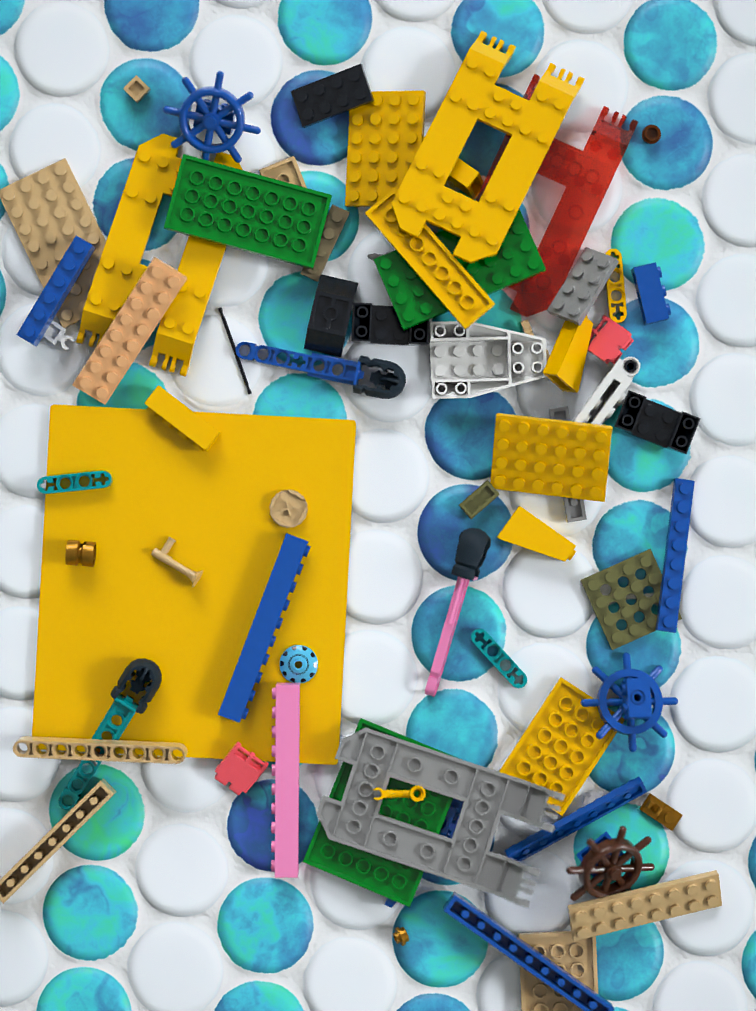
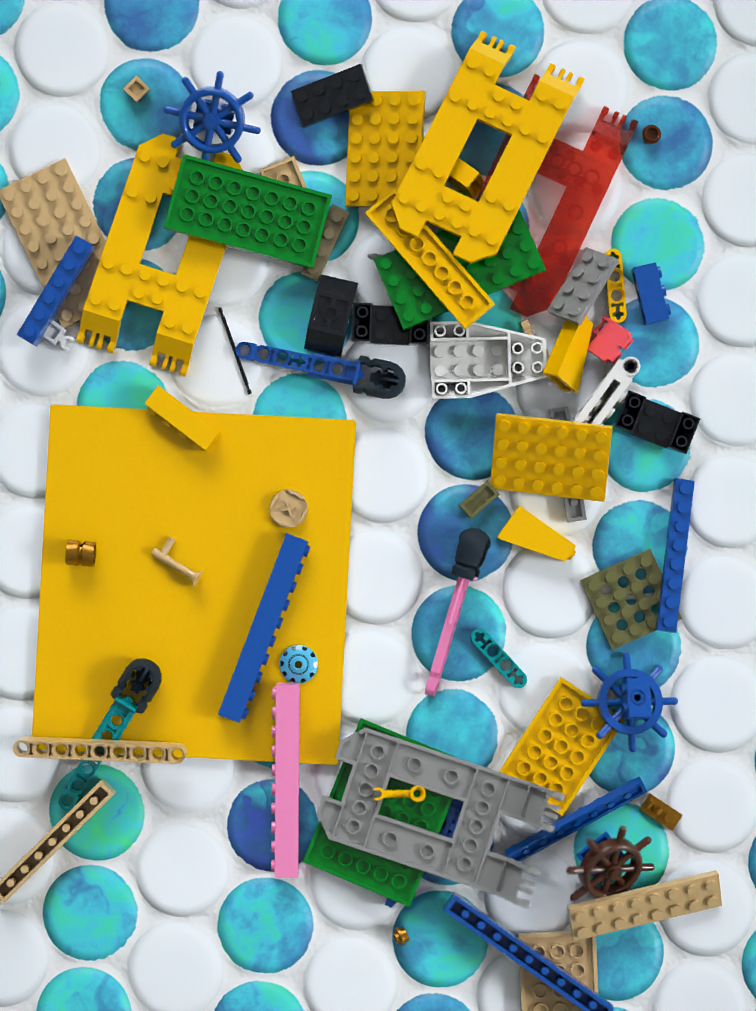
teal beam [37,471,113,494] -> none
light nougat plate [72,256,187,405] -> none
coral plate [214,742,269,795] -> none

